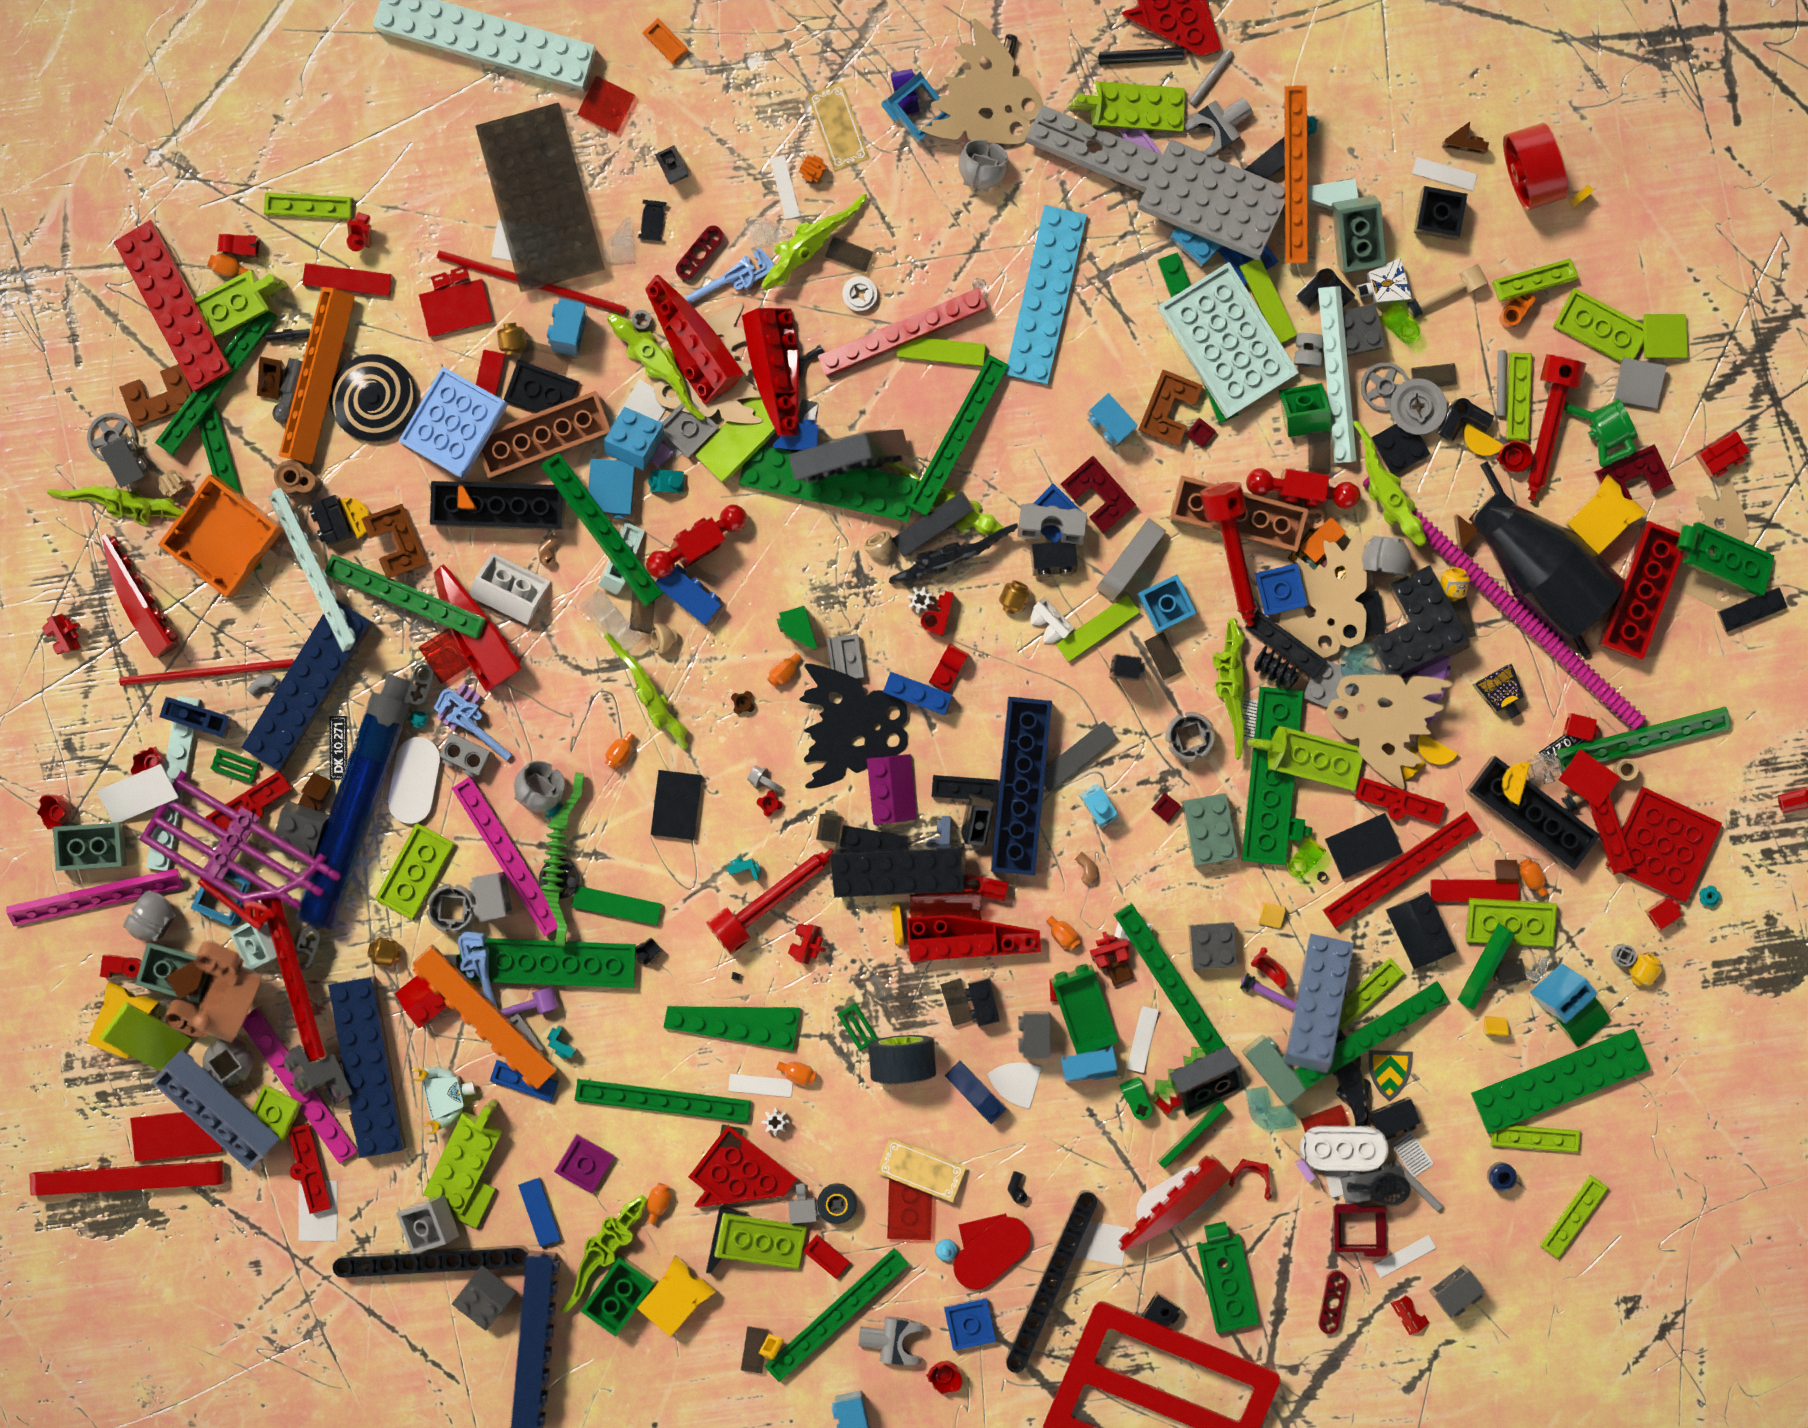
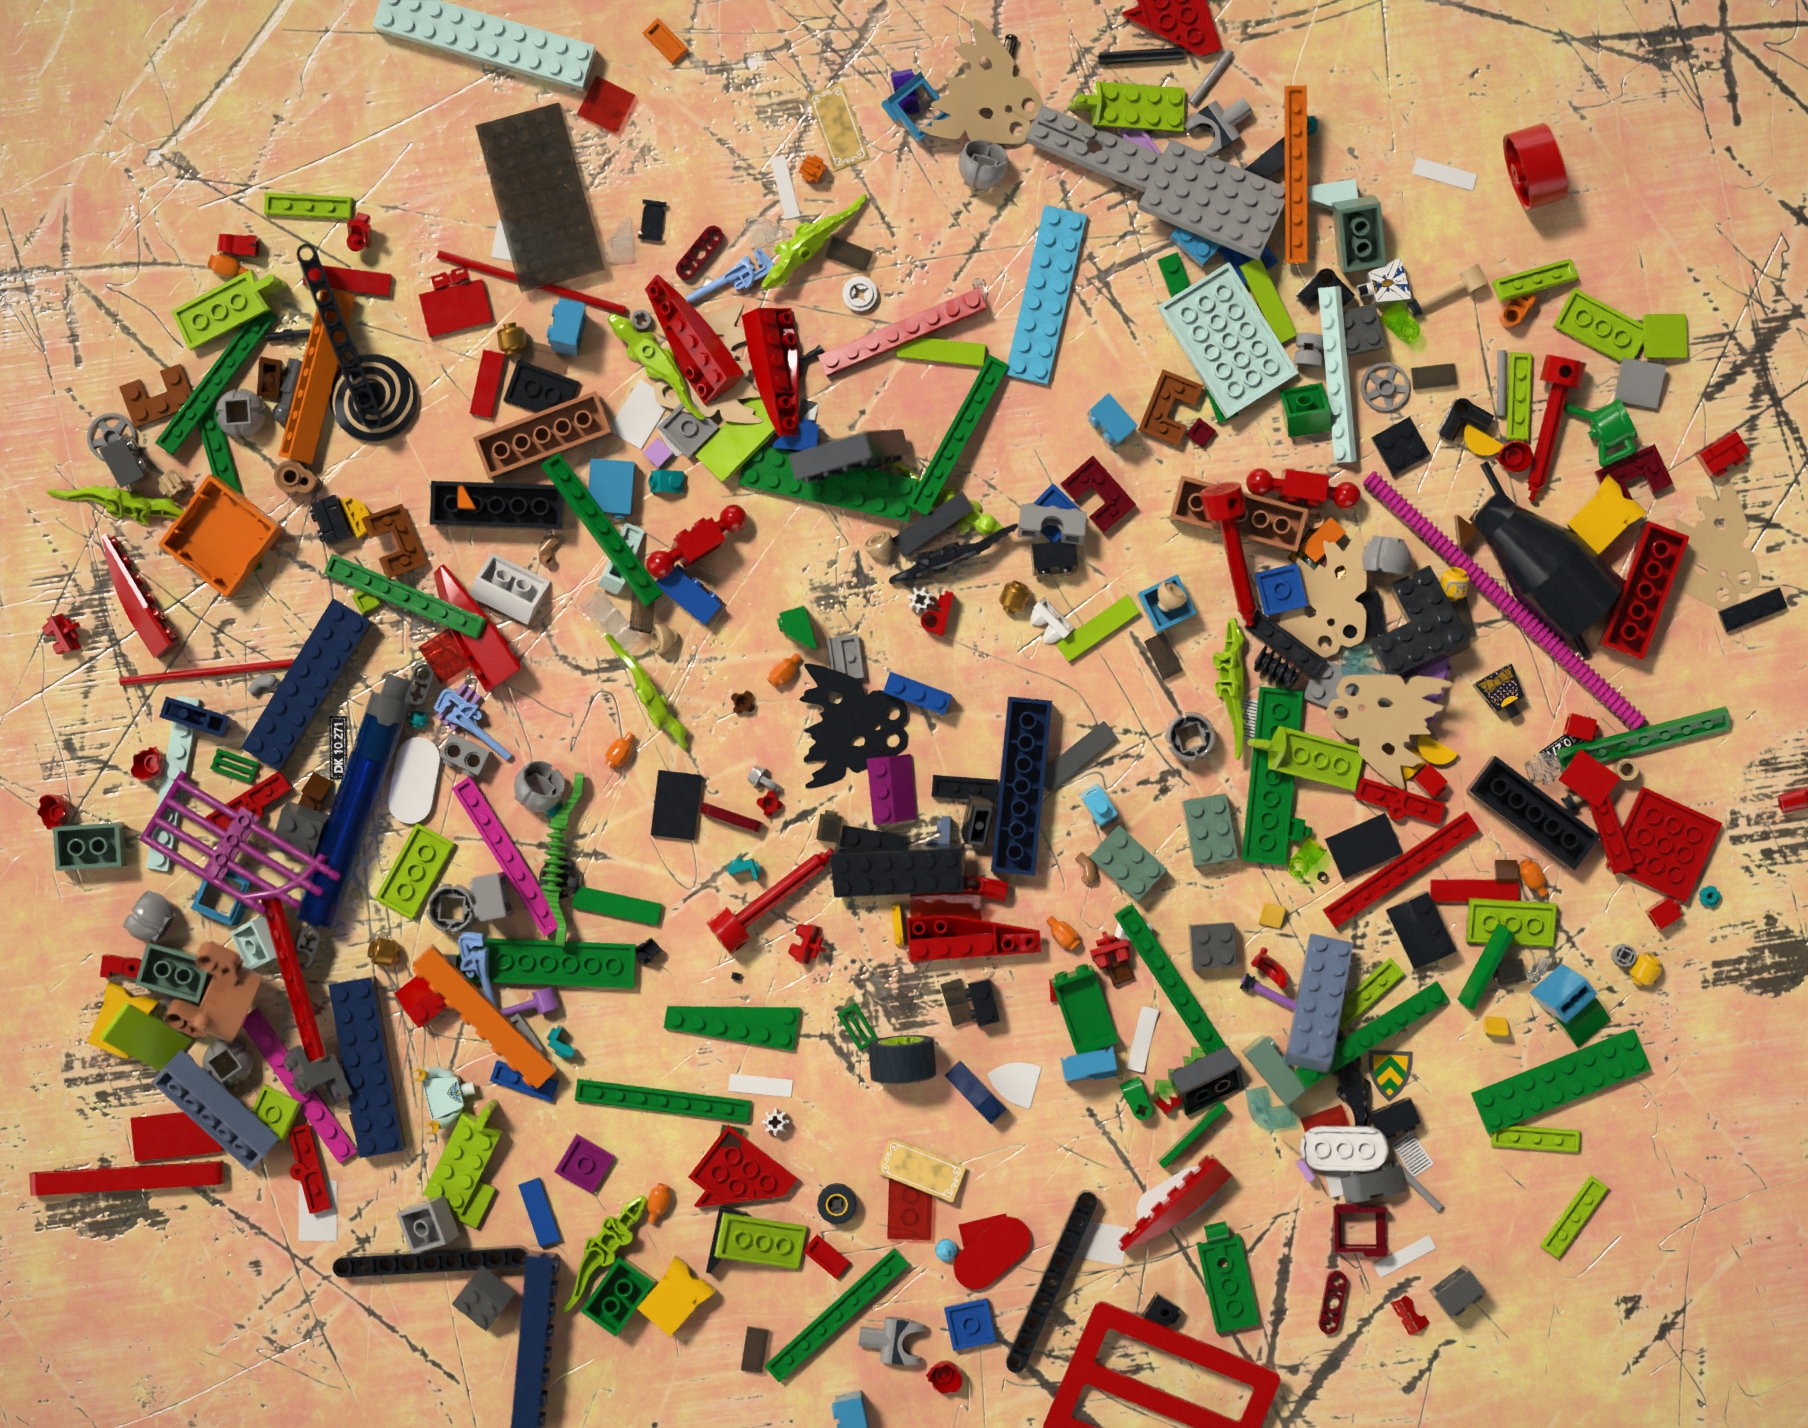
dark pink plate [6,868,184,927] -> none
white sticker [96,764,179,823] -> none
red plate [114,220,233,392] -> none
reddish brown slope [166,960,206,1000] -> none
red piece [197,878,276,931] -> none
light aqua plate [269,488,355,652] -> none
light blue tile [398,366,509,479] -> none
dark azure brick [604,407,664,470] -> none
black slope [655,145,688,184] -> none
yellow slope [759,1334,784,1360] -> none
orange plant [776,1061,817,1086] -> none
light grey brick [788,1183,820,1224] -> none
red plate [929,643,969,692] -> none
black arm [1007,1171,1028,1204] -> none
dark grey brick [1018,1011,1050,1058] -> none
light grey beam [1096,518,1166,601] -> none
black brick [1109,654,1145,681] -> none
dark red tile [1151,792,1182,823] -> none
red helmet [1229,1158,1272,1200] -> none
clear smoke tile [1307,431,1331,475] -> none
black piece [1347,1172,1411,1206] -> none
lime animal [1353,421,1426,546] -> none
light grey gear [1390,378,1447,435] -> none
black brick [1413,186,1468,241] -> none
reddish brown slope [1442,122,1489,154] -> none
dark blue head [1487,1162,1517,1192] -> none
yellow tile [1502,762,1531,805] -> none
yellow tile [1569,185,1594,208] -> none
green hinge [1677,522,1775,597] -> none
none -> light grey piece [215,389,266,438]
none -> black beam [296,243,382,430]
none -> lime tile [351,590,382,615]
none -> dark red beam [700,802,763,833]
none -> sand green brick [1088,824,1167,902]
none -> tan brick [1158,582,1187,611]
none -> red brick [1411,763,1448,797]

